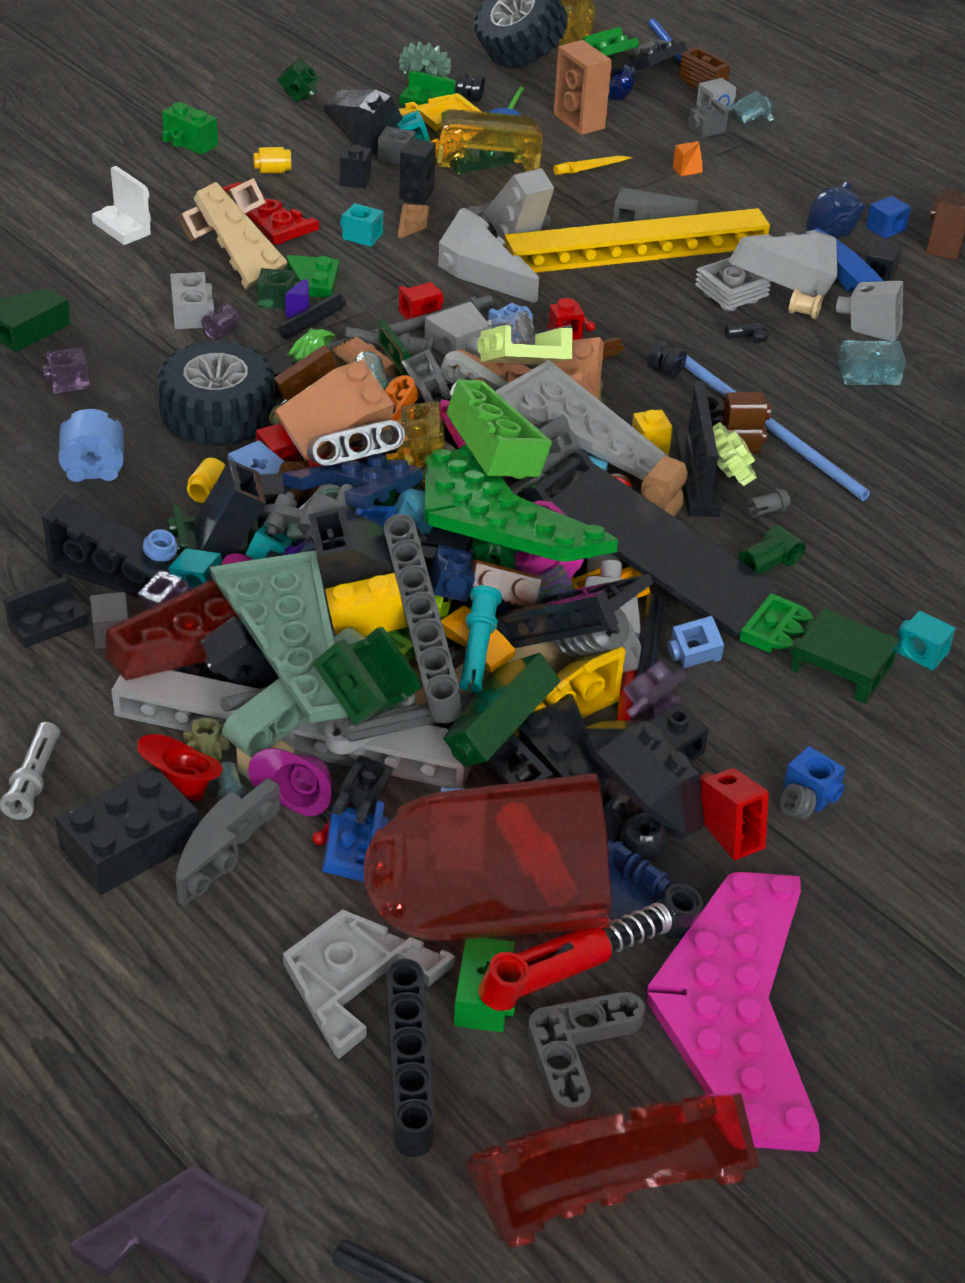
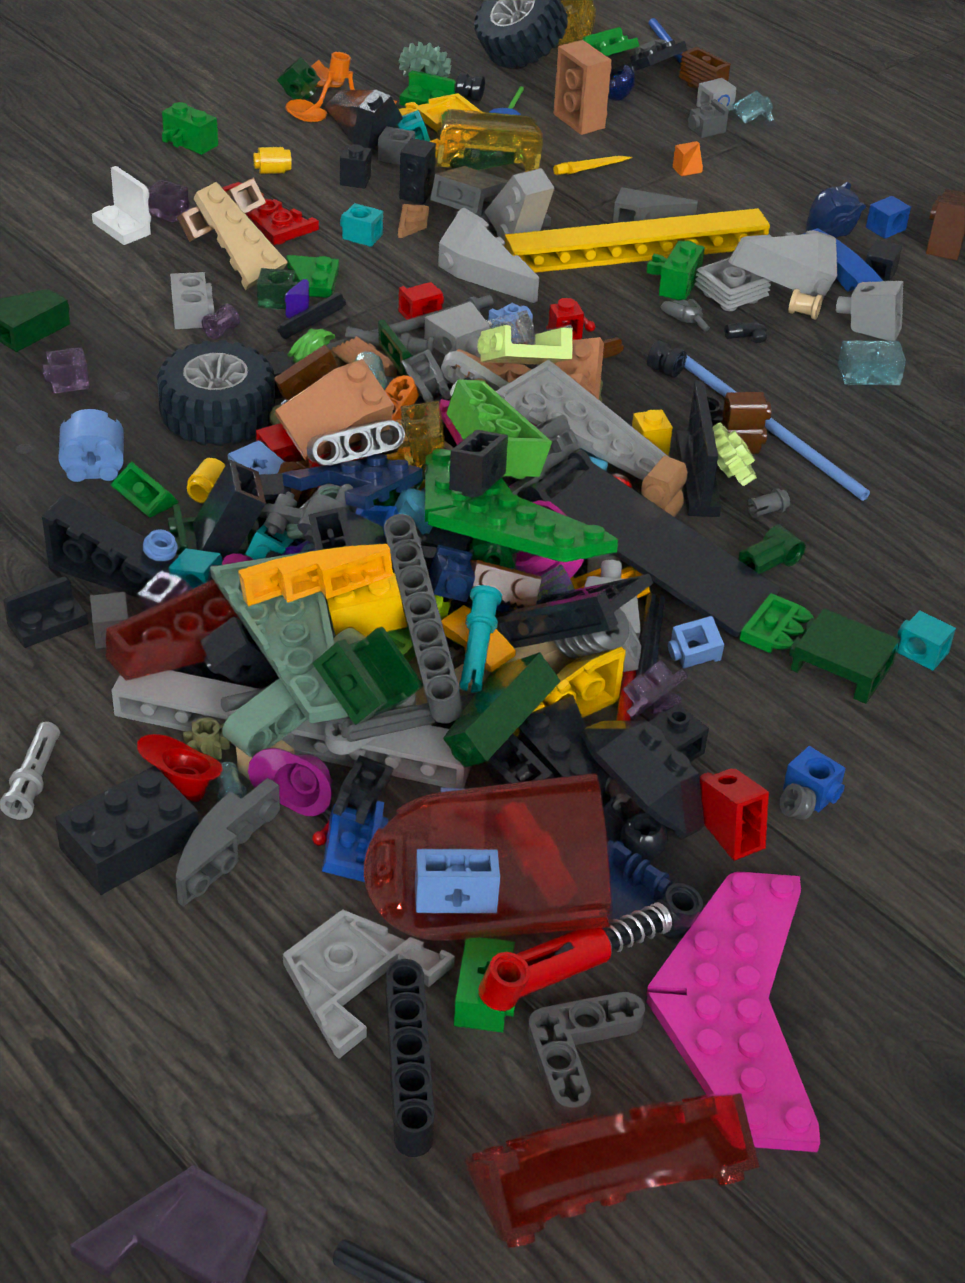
none -> green slope [110,461,179,518]
none -> clear purple brick [148,179,190,223]
none -> light orange slope [238,544,393,607]
none -> orange plant [285,52,397,122]
none -> medium blue brick [415,849,500,913]
none -> dark grey panel [431,166,509,215]
none -> black brick [449,430,508,497]
none -> green brick [646,241,705,301]
none -> dark grey piece [660,299,710,332]

